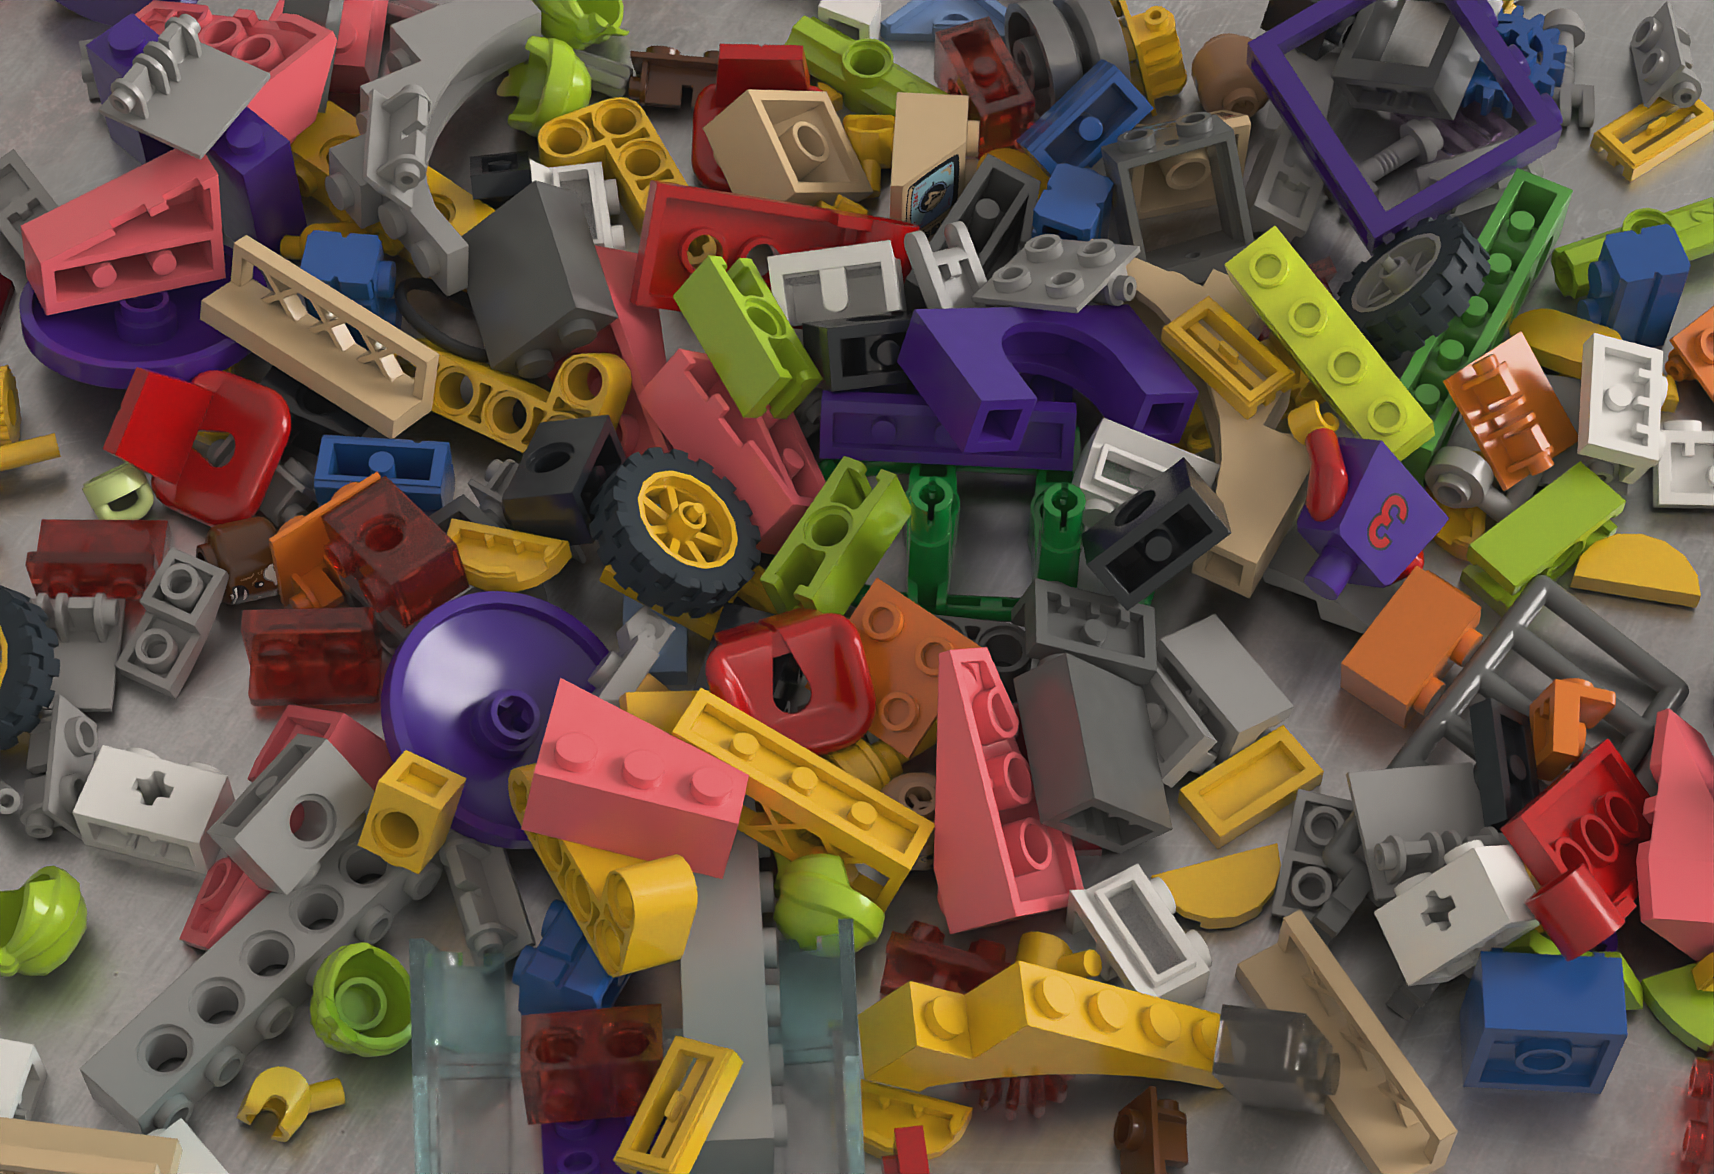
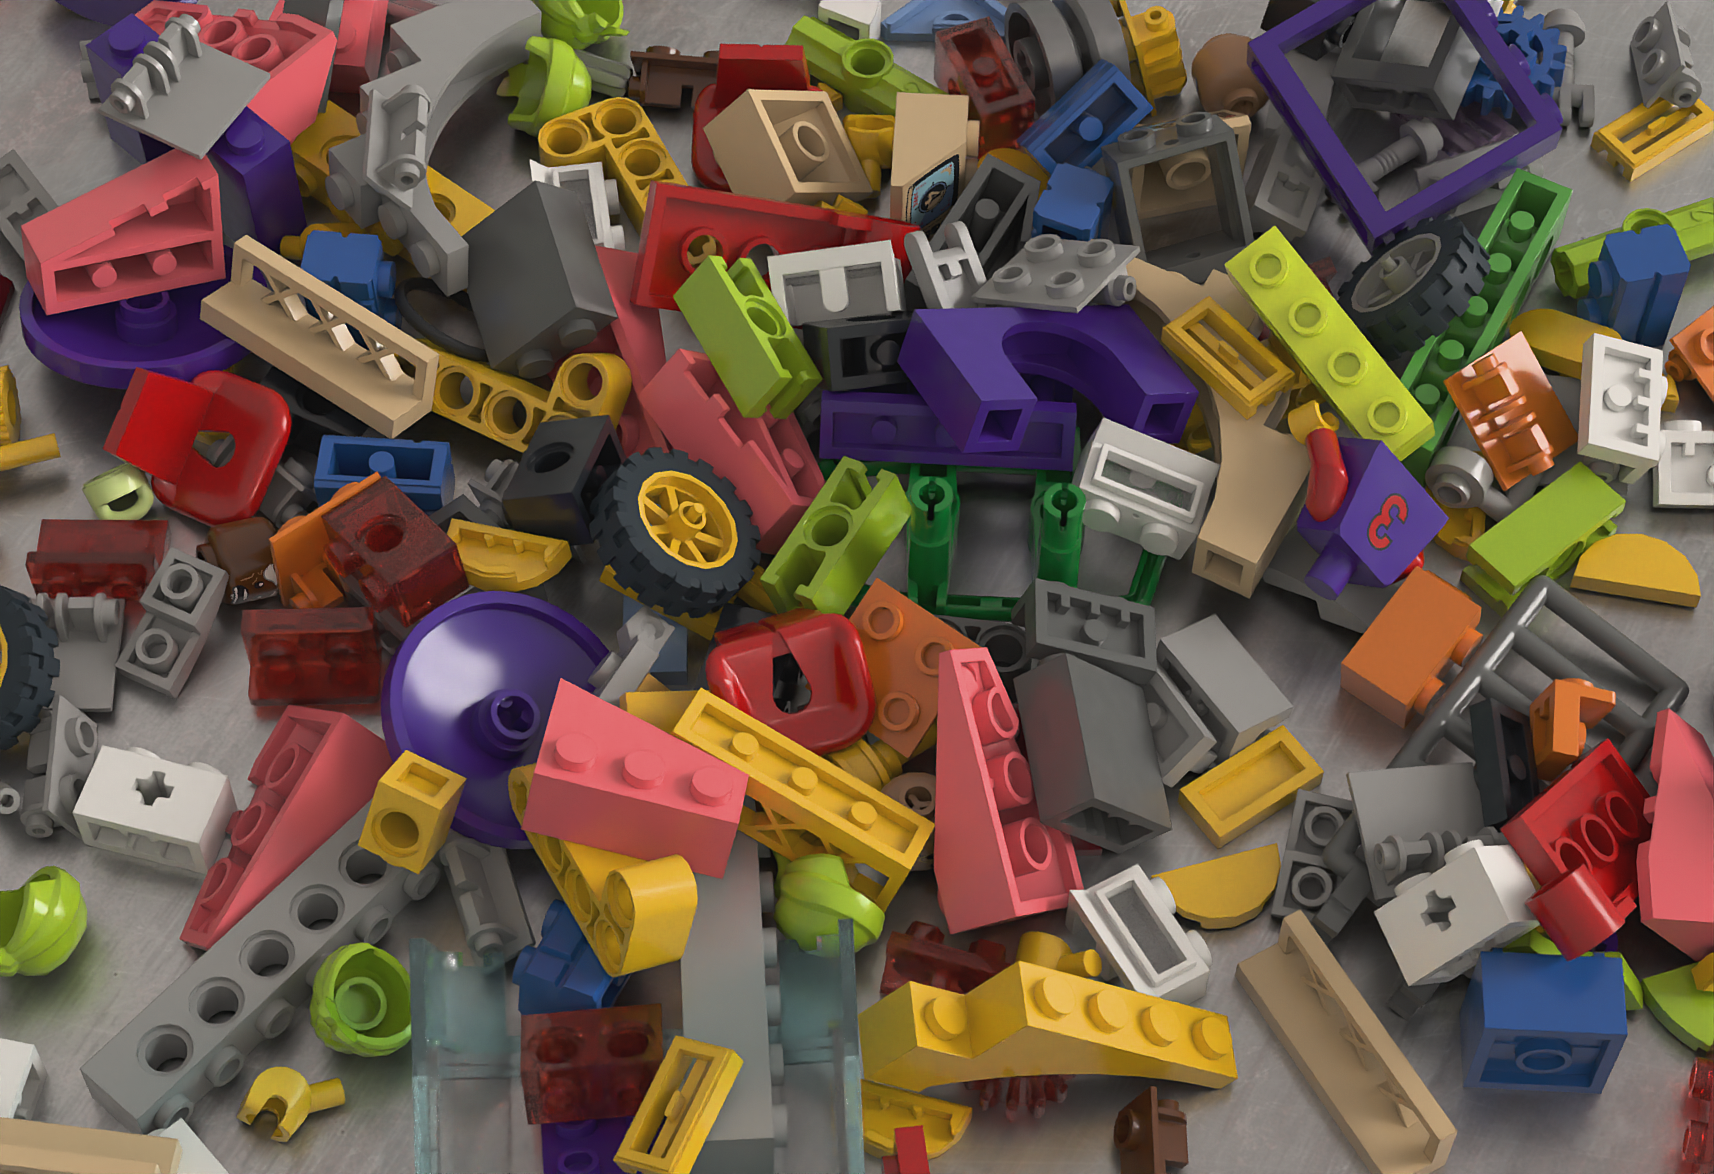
light grey brick [207,734,375,895] -> none
black plate [470,150,532,202] -> none
black brick [1082,457,1232,611] -> none
clear smoke brick [1212,1004,1341,1115] -> none

